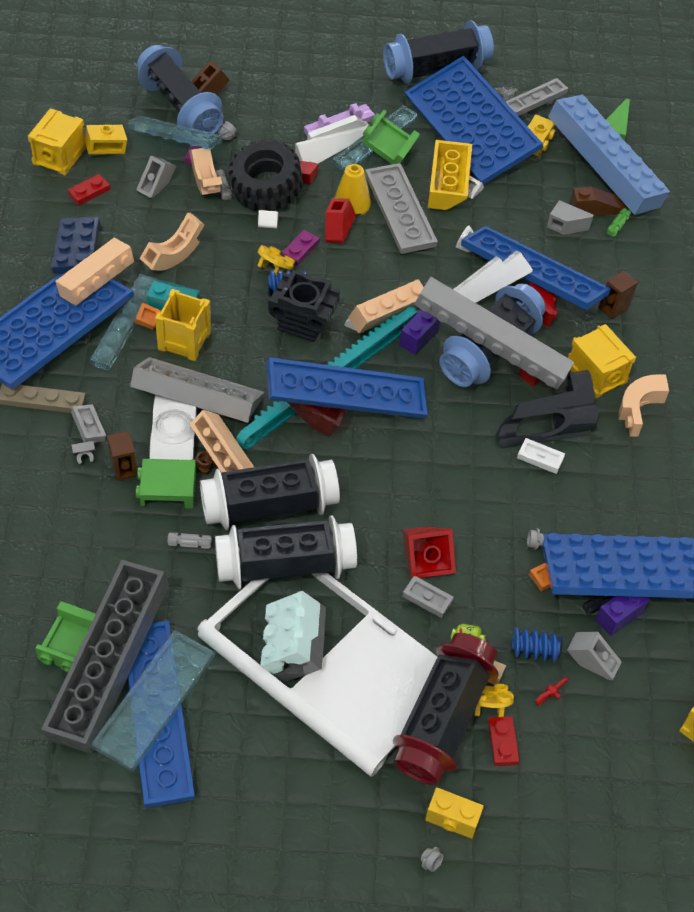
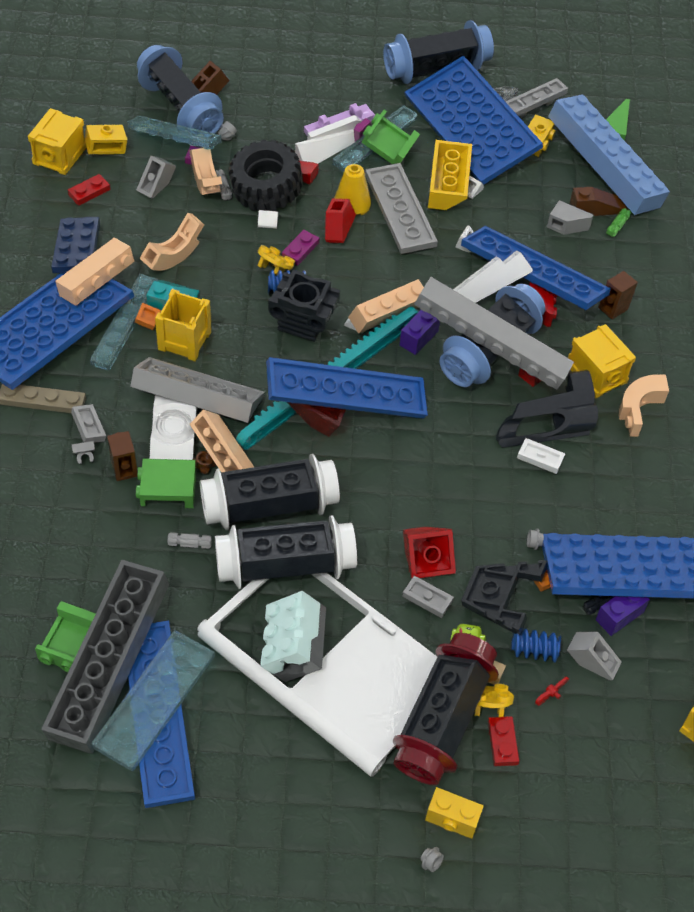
none -> magenta plate [354,118,371,144]
none -> black wing [461,560,548,635]

